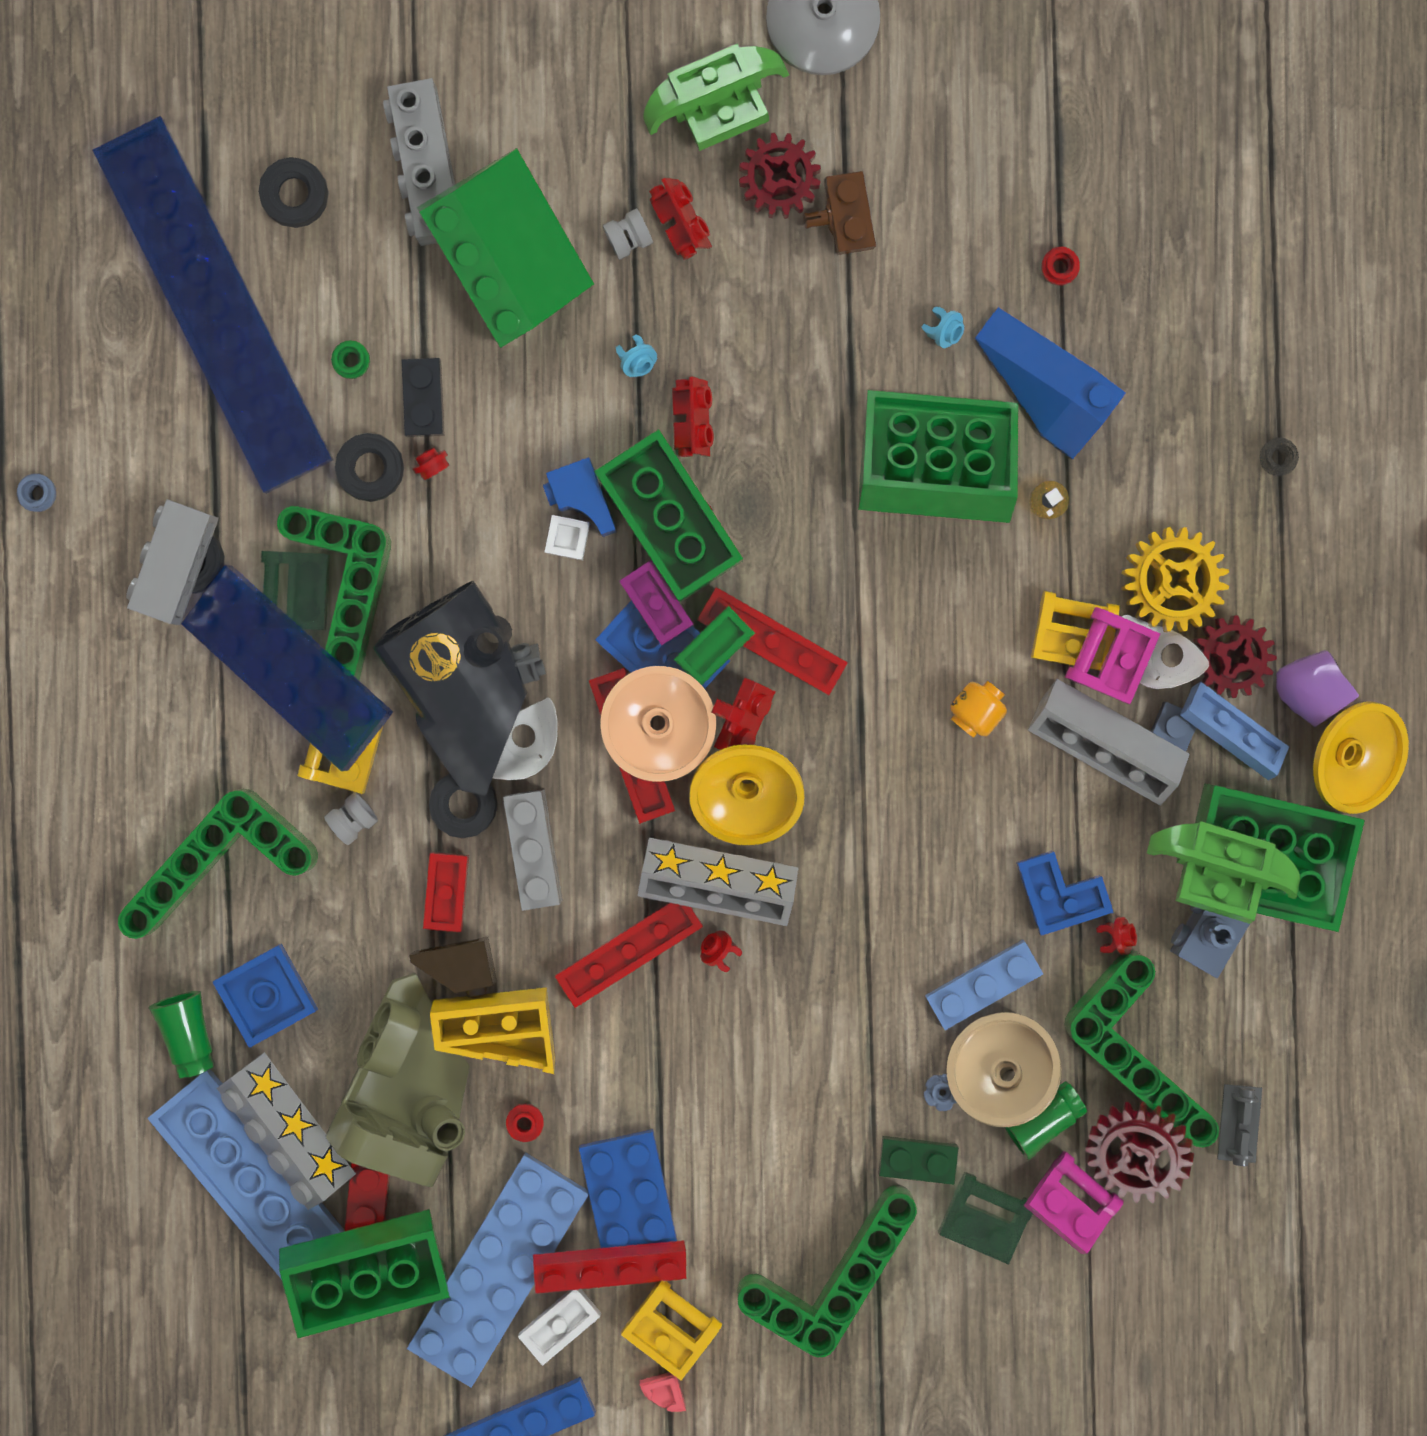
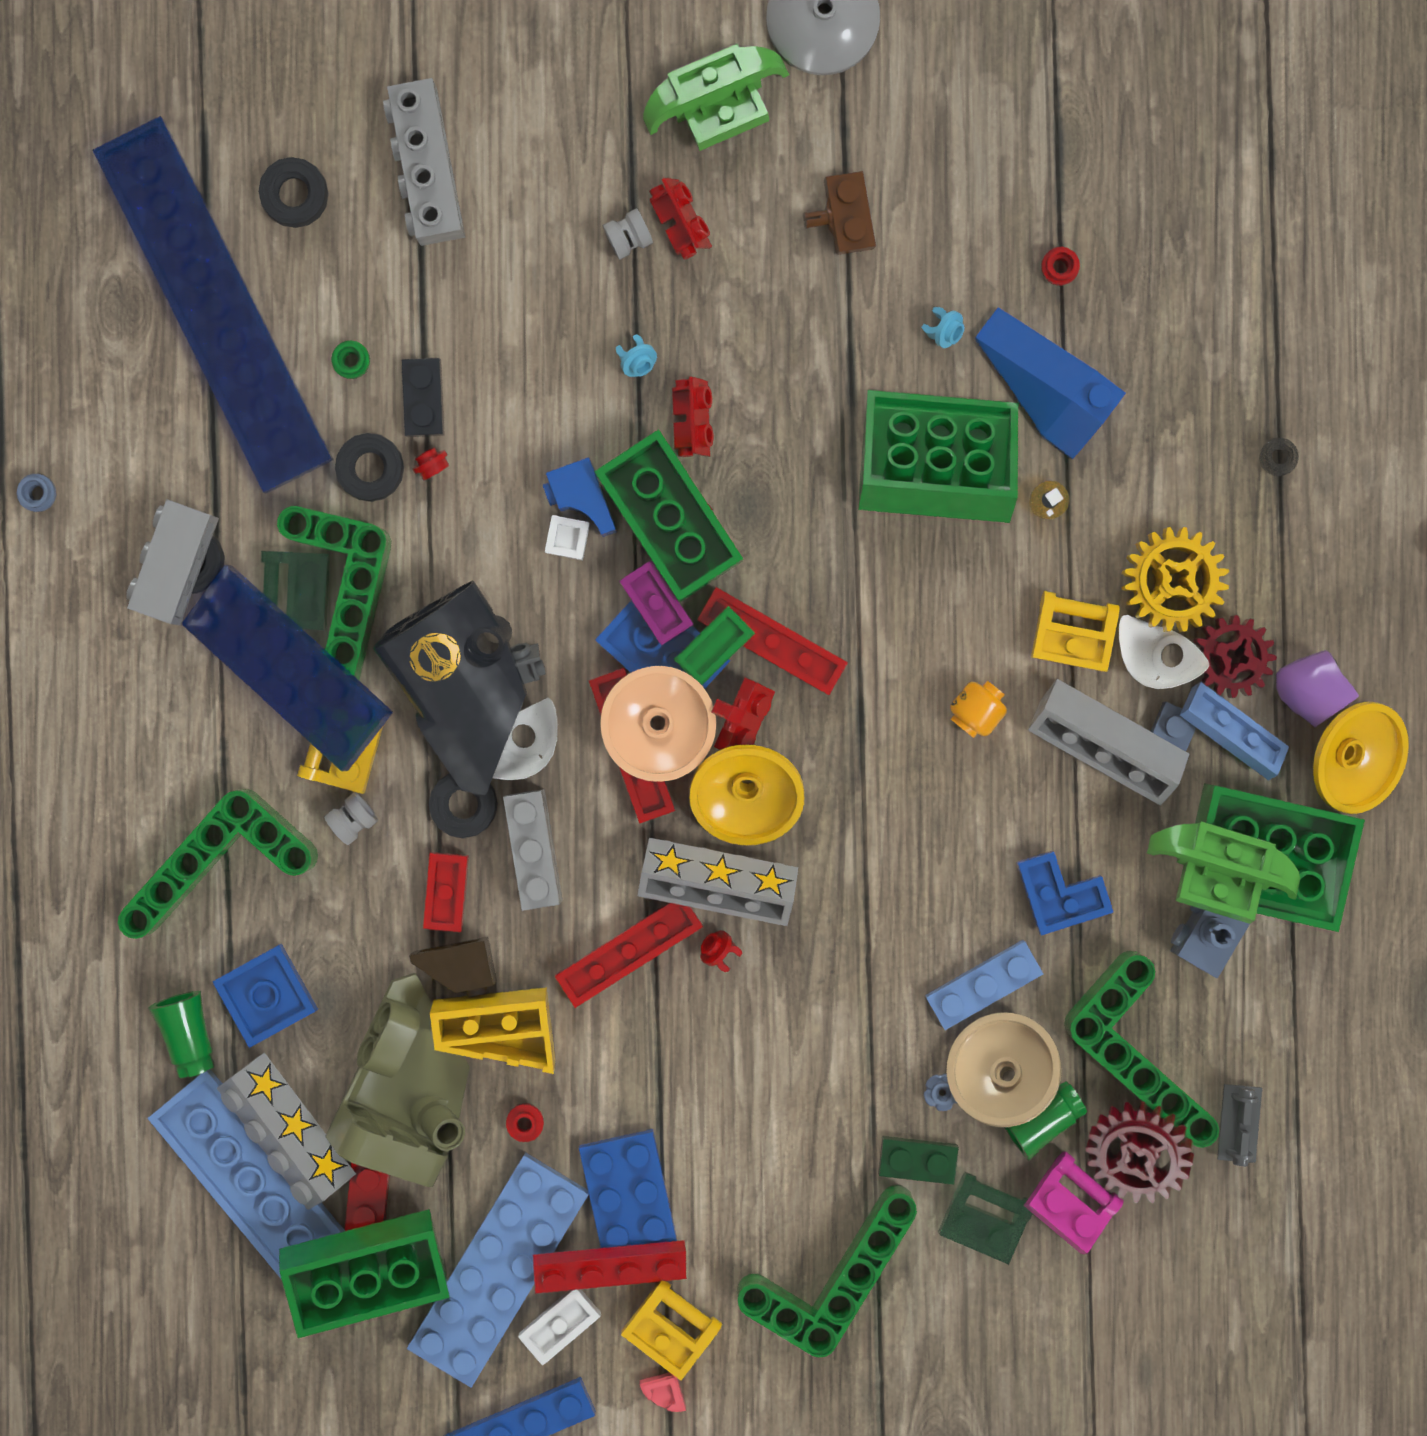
green slope [417,148,594,348] -> none
dark red gear [739,133,821,219] -> none
dark pink plate [1065,607,1160,704] -> none
red plate [1096,917,1137,955] -> none

